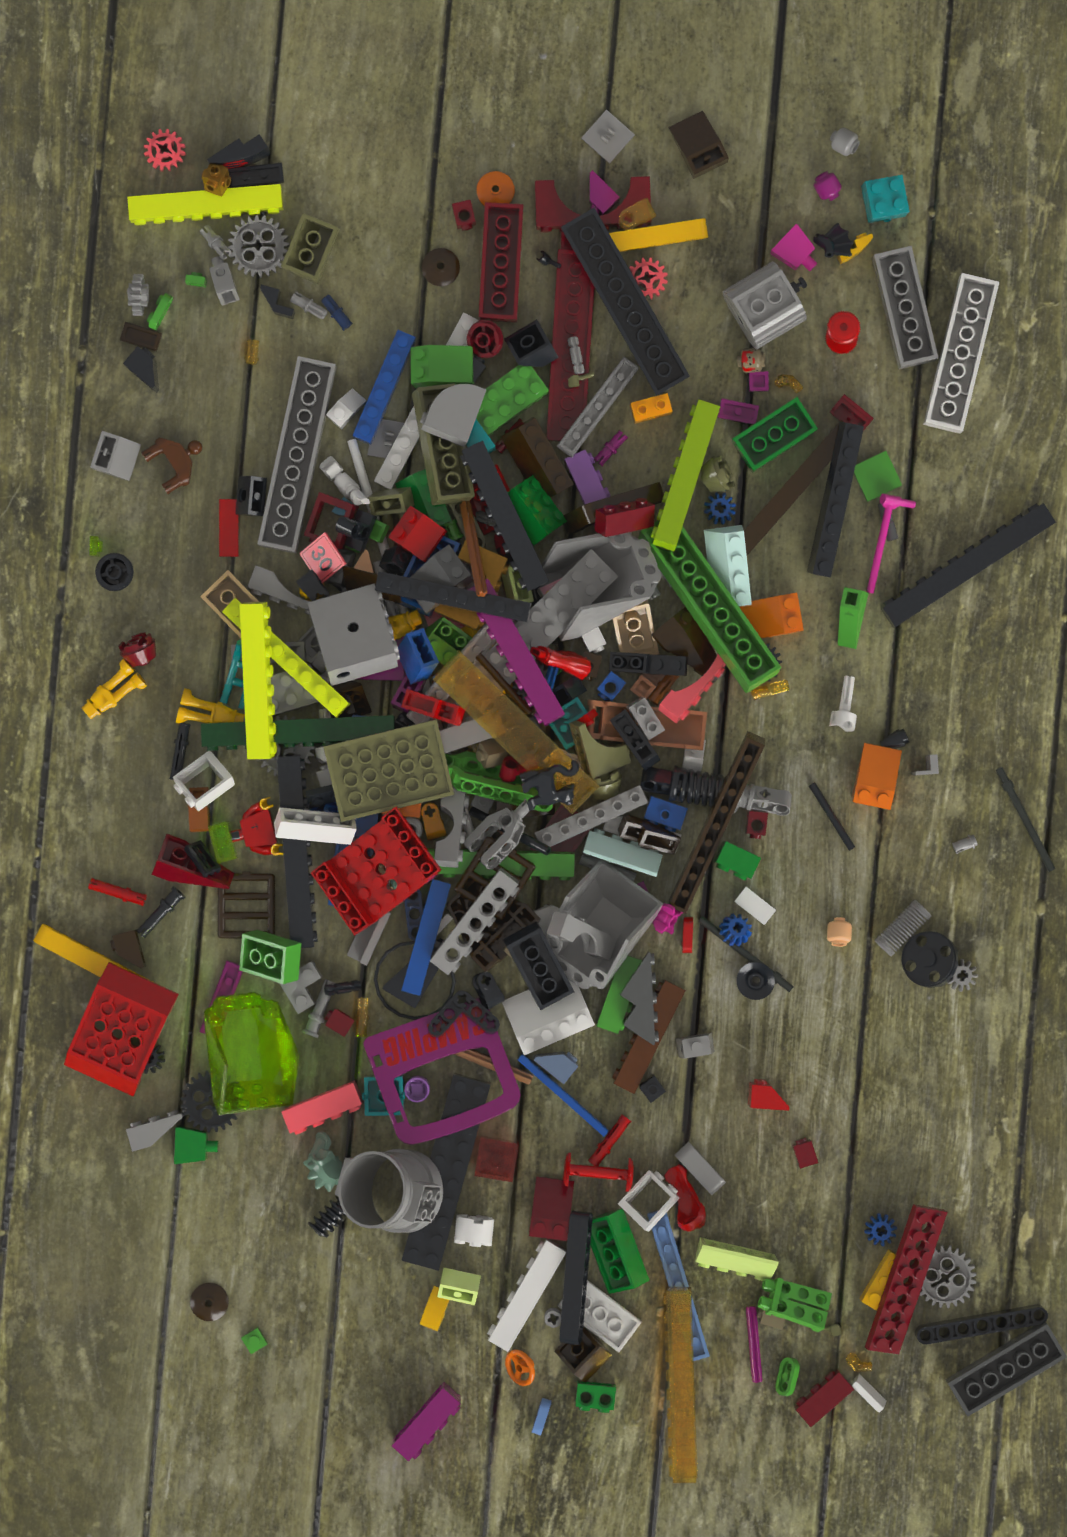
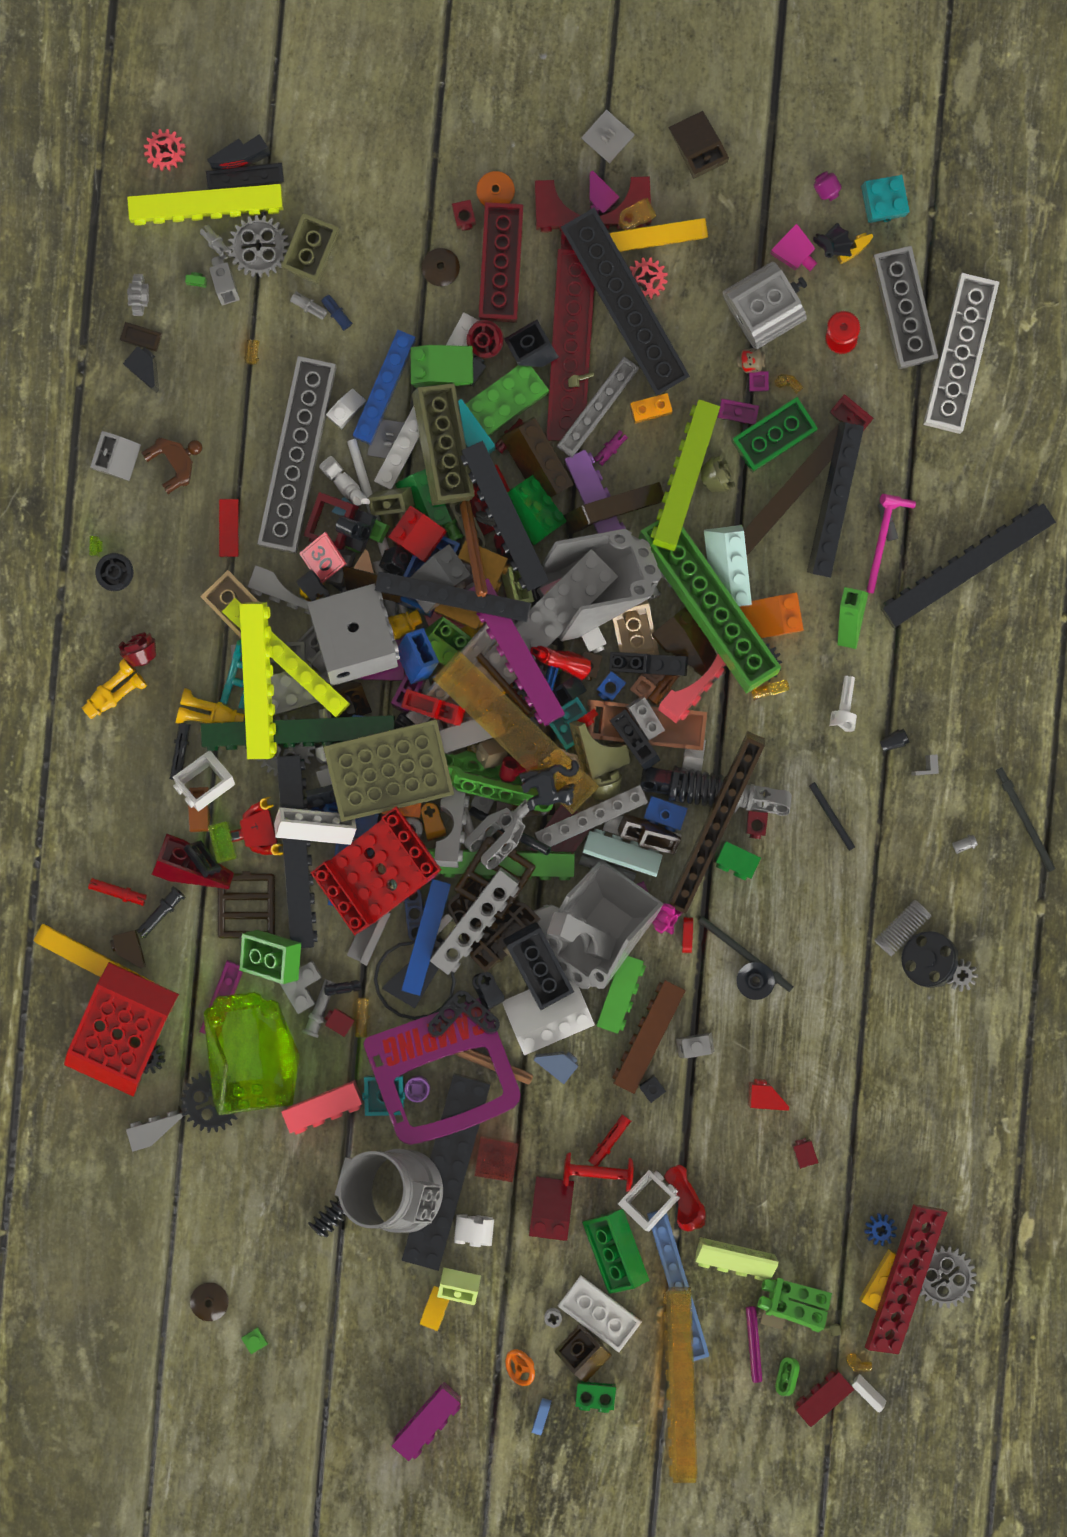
bright green plate [147,293,173,331] -> none
green torso [174,1126,219,1164] -> none
pearl gold brick [202,164,231,197] -> none
black brick [235,476,267,517] -> none
black slope [260,284,295,319] -> none
sand green head [303,1131,343,1192] -> none
light grey brick [420,384,486,447] -> none
white brick [487,1238,567,1352] -> none
blue tile [517,1054,608,1137] -> none
black hand [536,251,561,268] -> none
black beam [559,1210,593,1345] -> none
light grey axle [568,336,585,374] -> none
dark red brick [595,498,655,537] -> none
dark grey slope [620,951,659,1045] -> none
light grey beam [675,1142,726,1195] -> none
blue gear [704,492,736,525] -> none
blue gear [719,913,752,947] -> none
white tile [734,887,776,925] -> none
light nougat head [827,917,852,947] -> none
light grey head [830,127,860,156] -> none
orange slope [852,742,902,810] -> none
bright green tile [854,451,902,502] -> none
black beam [915,1304,1048,1345] -> none
dark grey brick [945,1322,1067,1416] -> none

